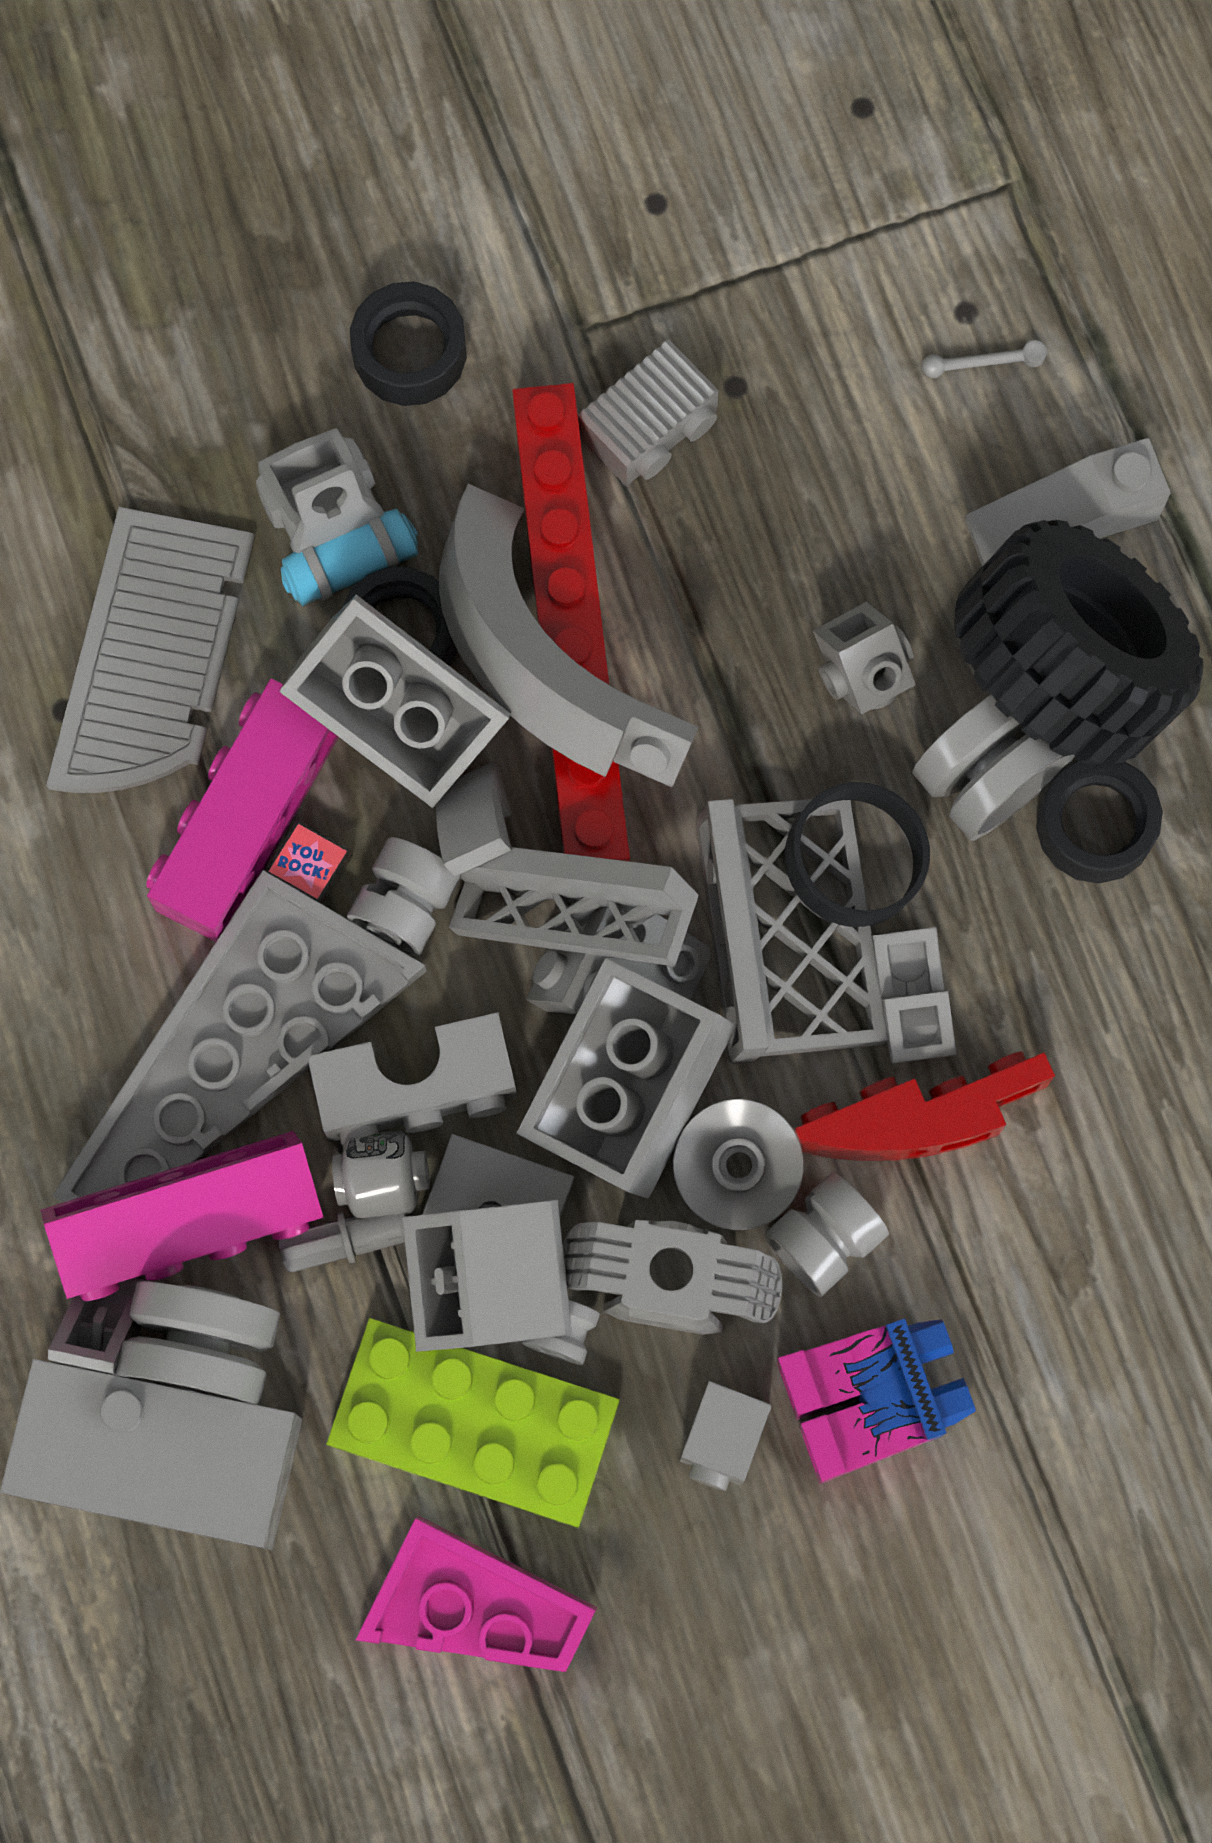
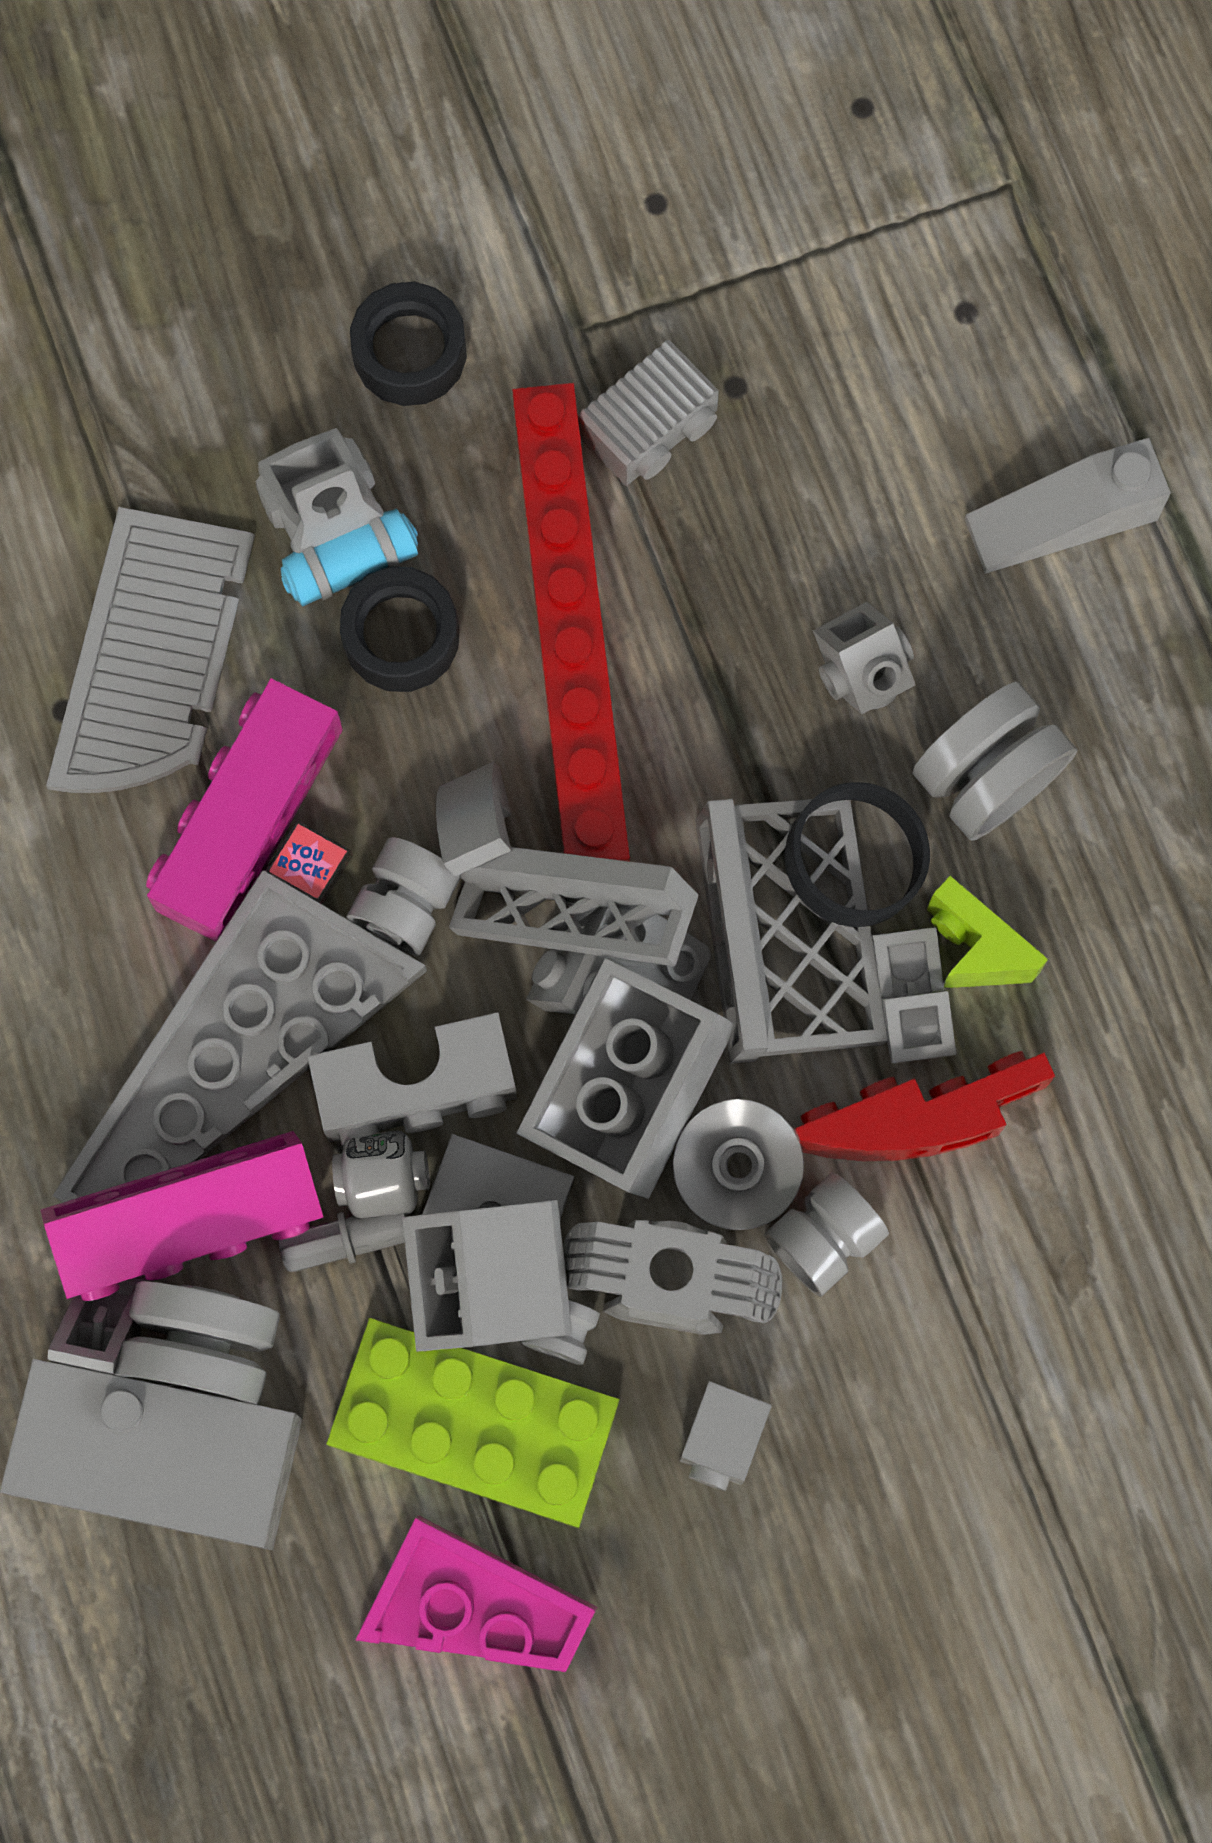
light grey slope [279,595,511,808] -> none
light grey arch [439,484,699,787] -> none
hips [777,1318,976,1484] -> none
light grey hinge [922,340,1047,378] -> none
black tyre [954,519,1203,765] -> none
black tyre [1036,761,1163,884] -> none
none -> lime slope [927,876,1048,988]

